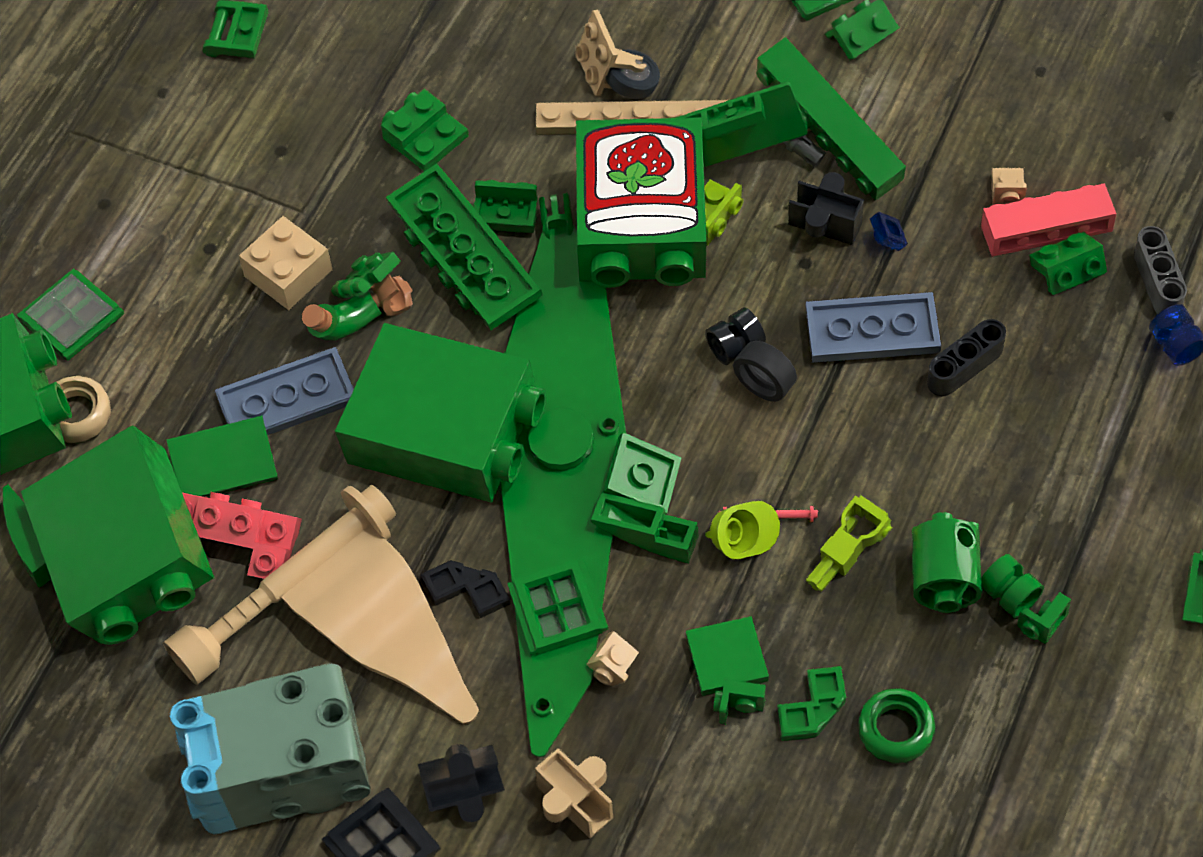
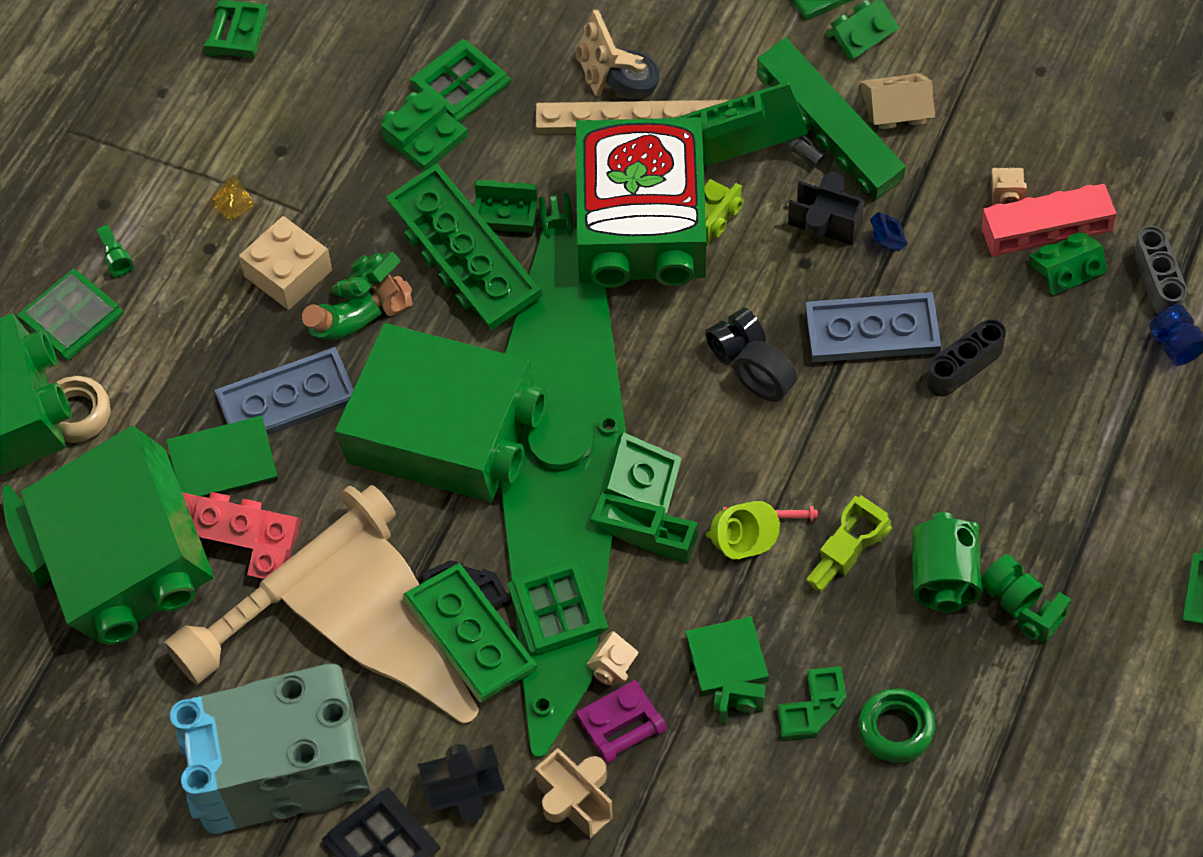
none -> green piece [97,224,135,279]
none -> clear yellow slope [211,175,255,222]
none -> green tile [403,563,537,703]
none -> green piece [409,39,512,122]
none -> magenta plate [576,680,668,764]
none -> tan slope [861,73,935,129]

